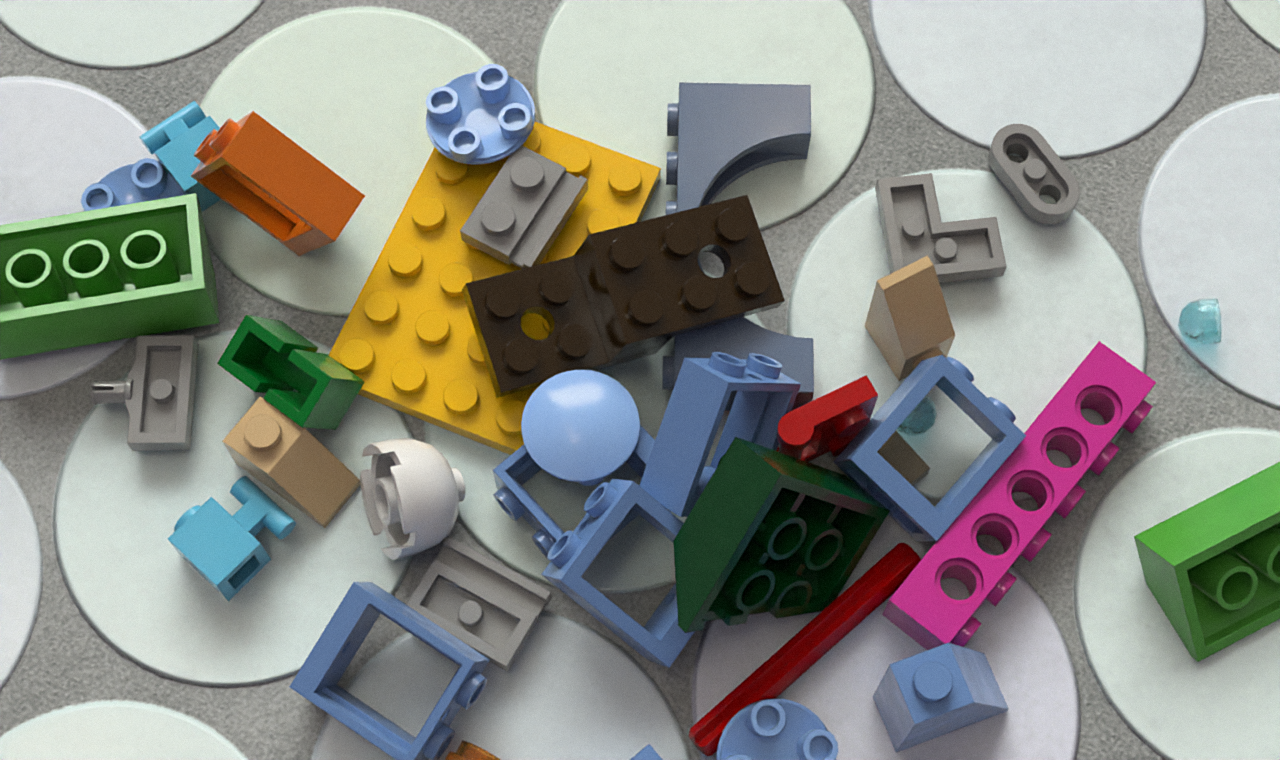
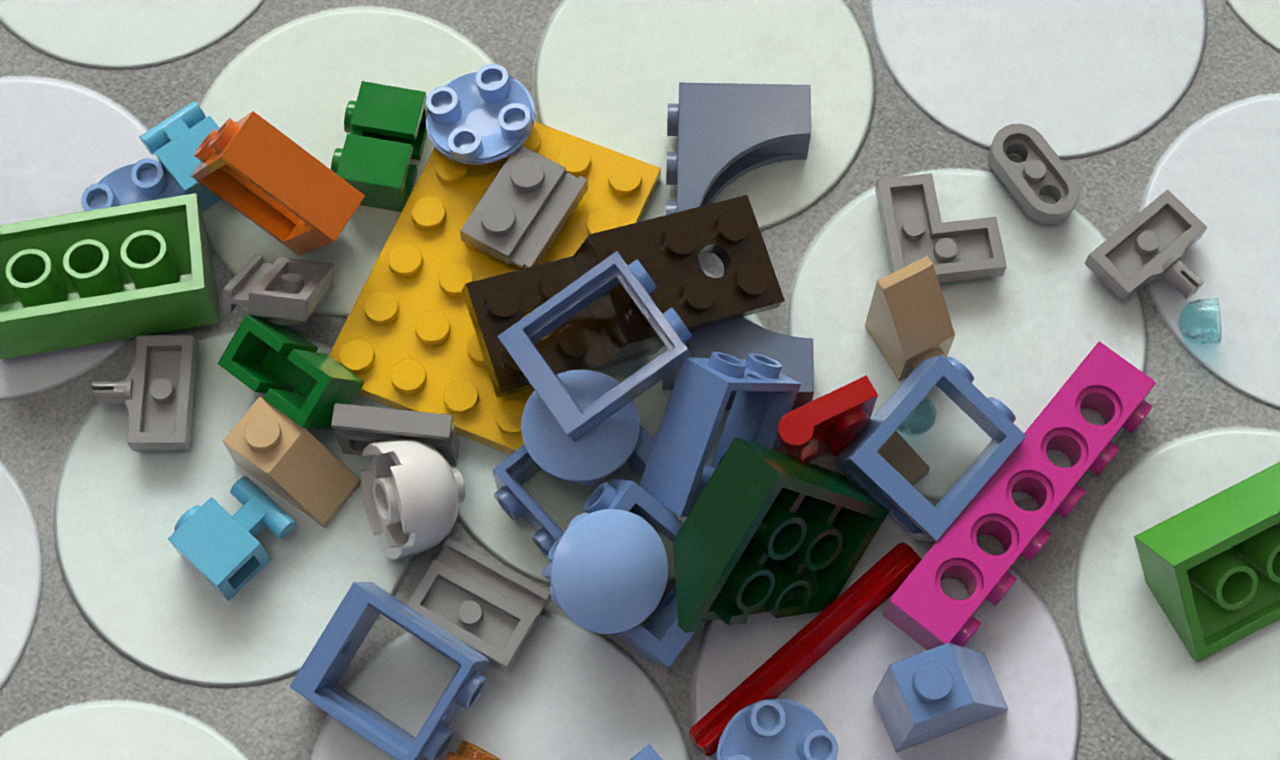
none -> light grey plate [223,254,334,325]
none -> green piece [331,81,428,212]
none -> light grey plate [331,403,460,465]
none -> medium blue window [497,251,693,441]
none -> light blue dish [550,509,668,634]
none -> light grey plate [1084,189,1208,302]

